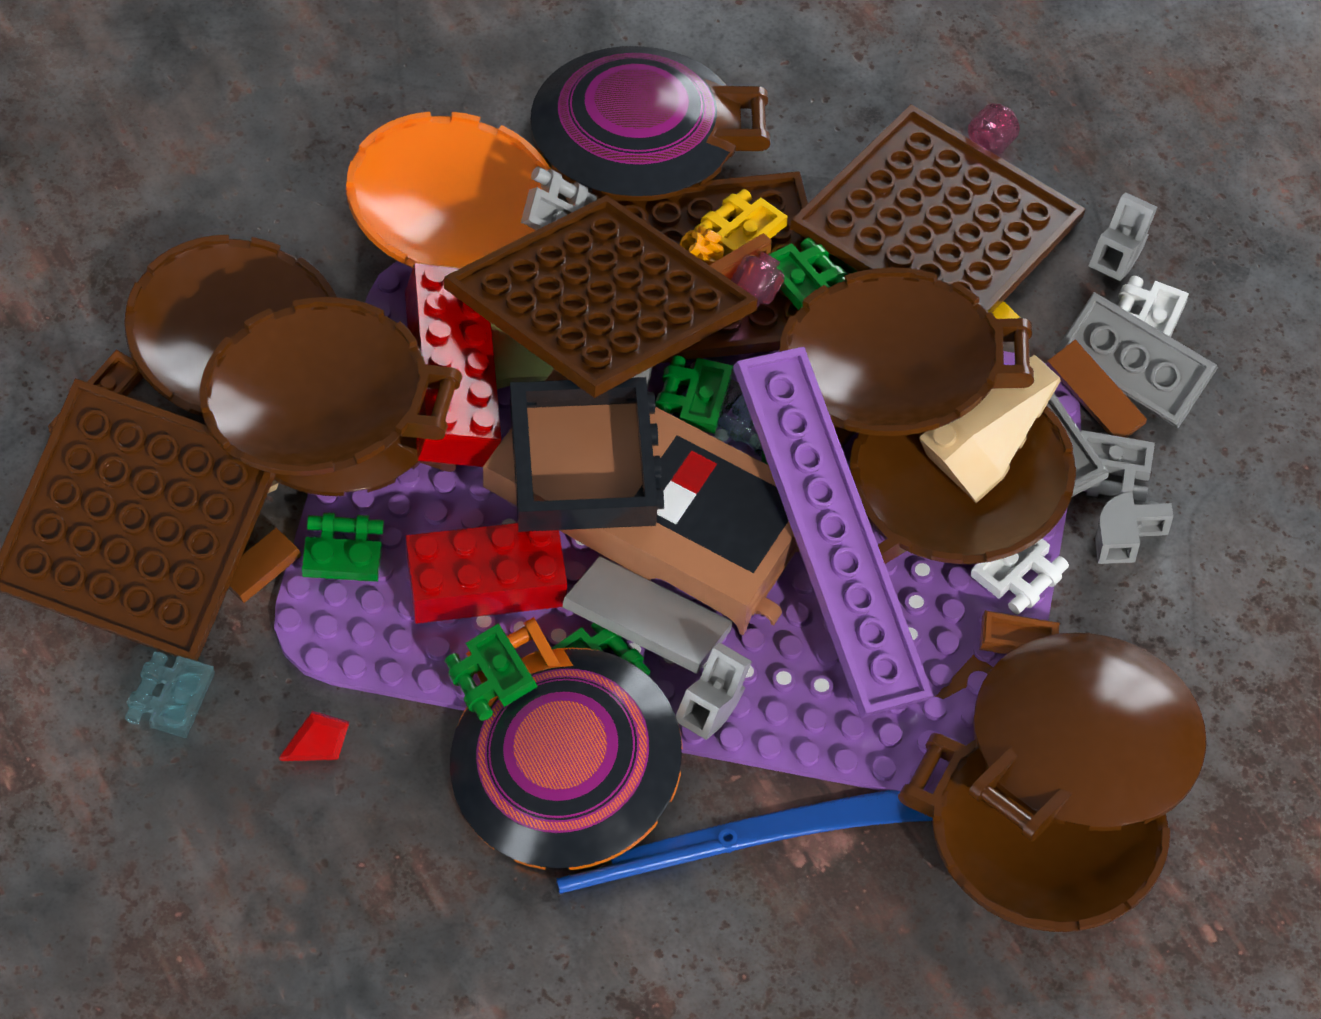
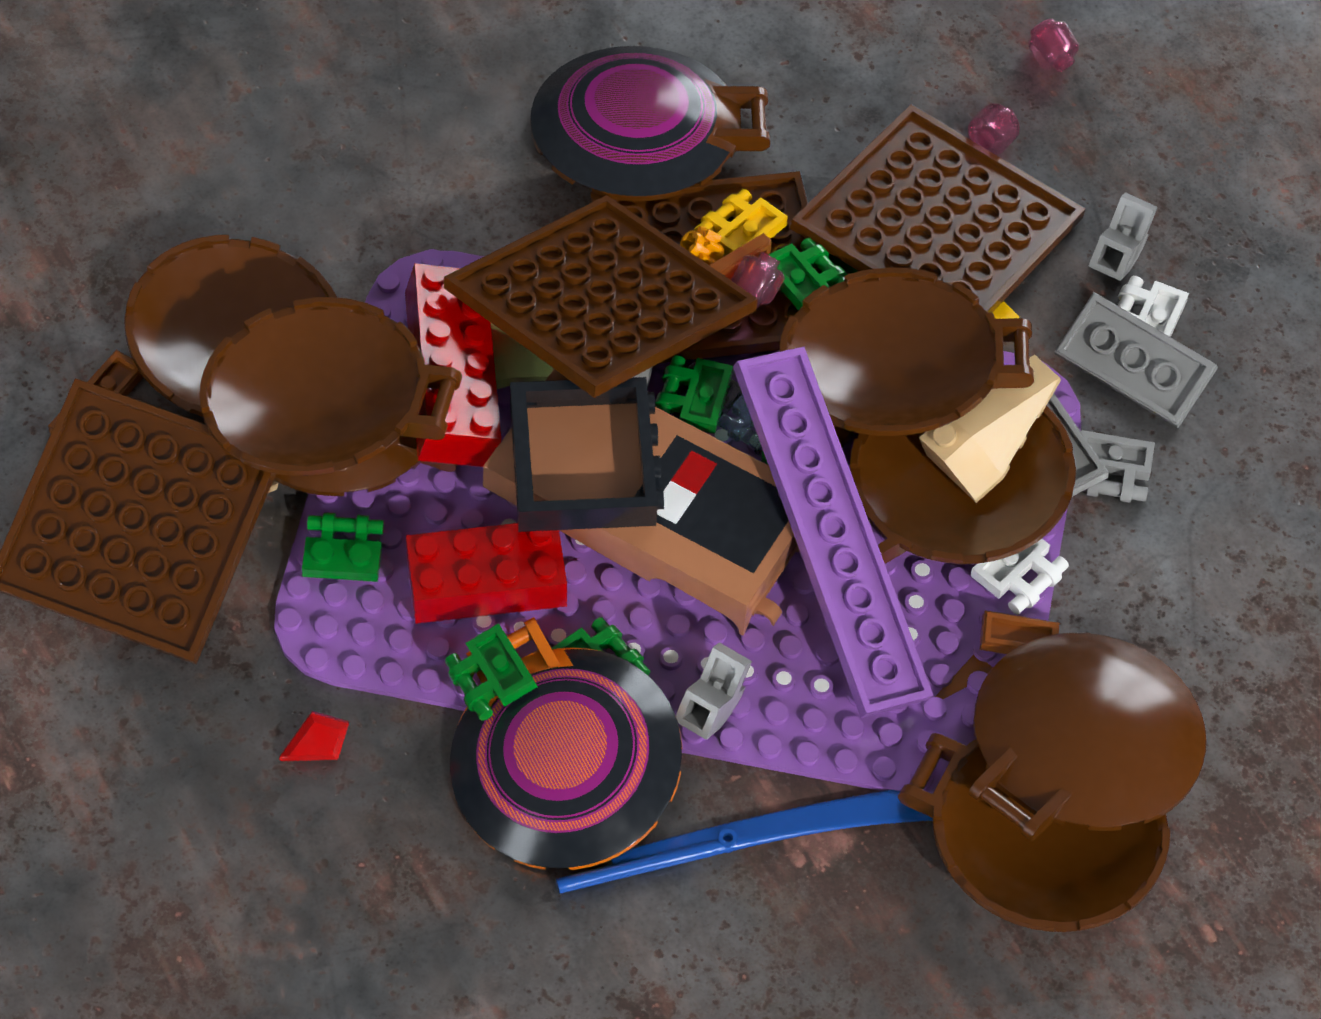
clear light blue plate [125,652,215,738] -> none
dark orange tile [228,528,302,603] -> none
orange dish [346,112,551,268] -> none
light grey plate [521,166,597,230] -> none
light grey tile [562,556,733,674] -> none
dark orange tile [1047,339,1147,438] -> none
light grey brick [1095,492,1173,564] -> none
none -> clear pink head [1028,18,1080,72]

